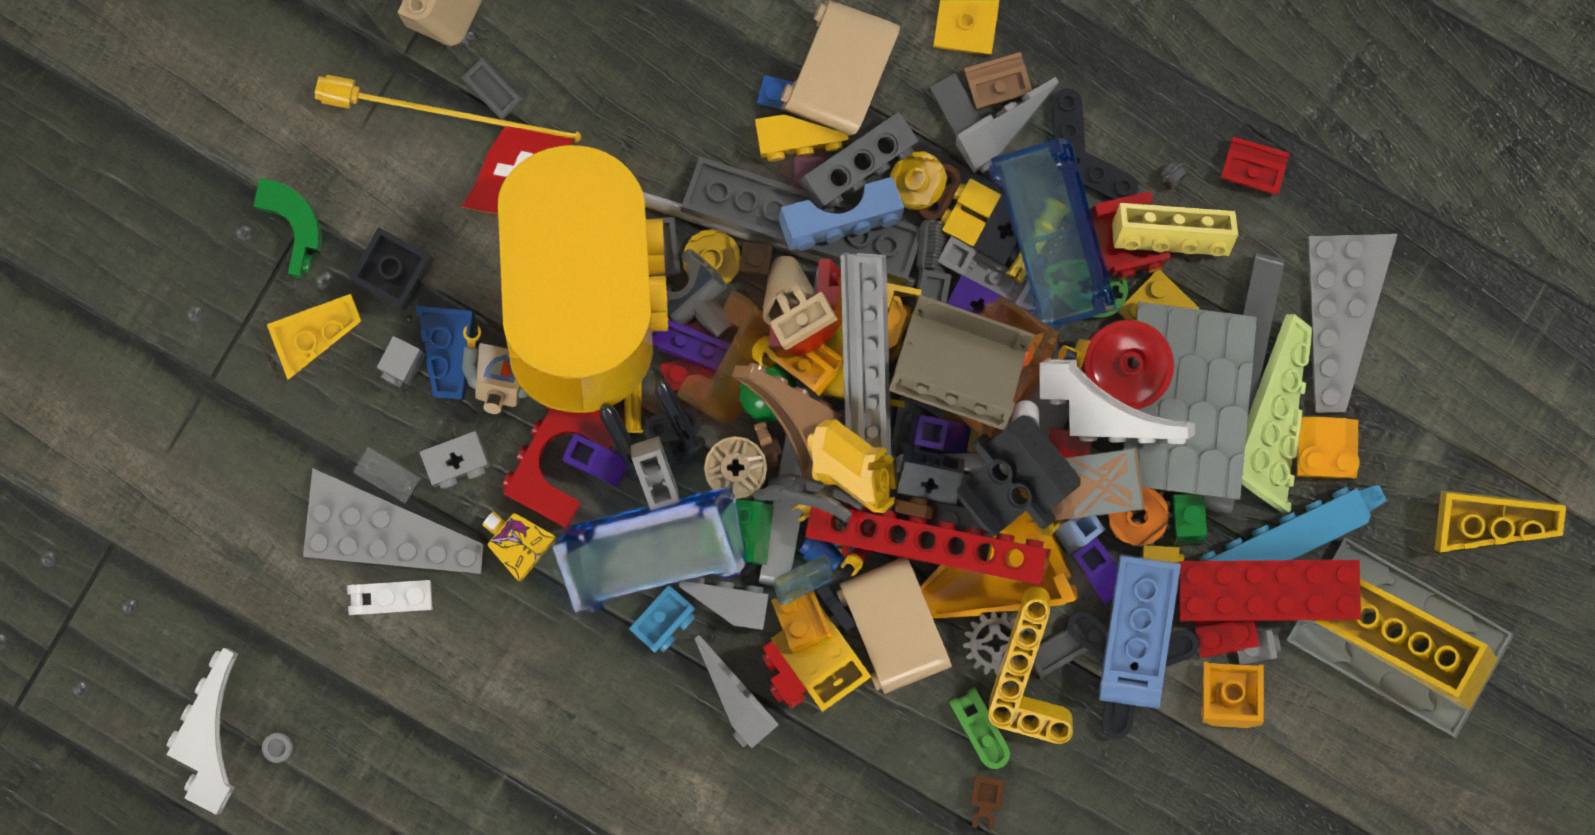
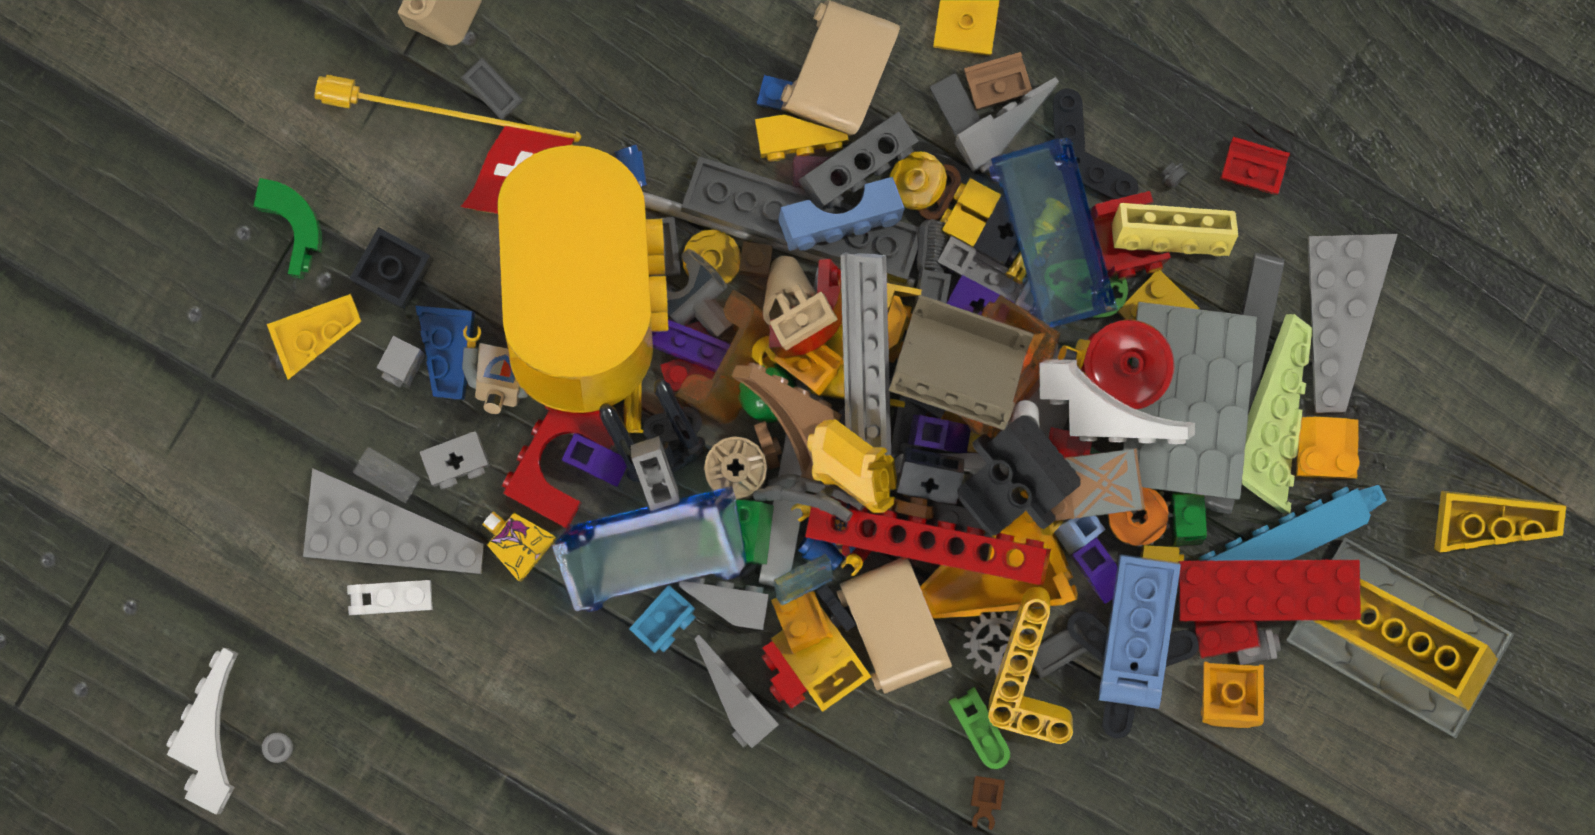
none -> blue cone [614,144,647,187]

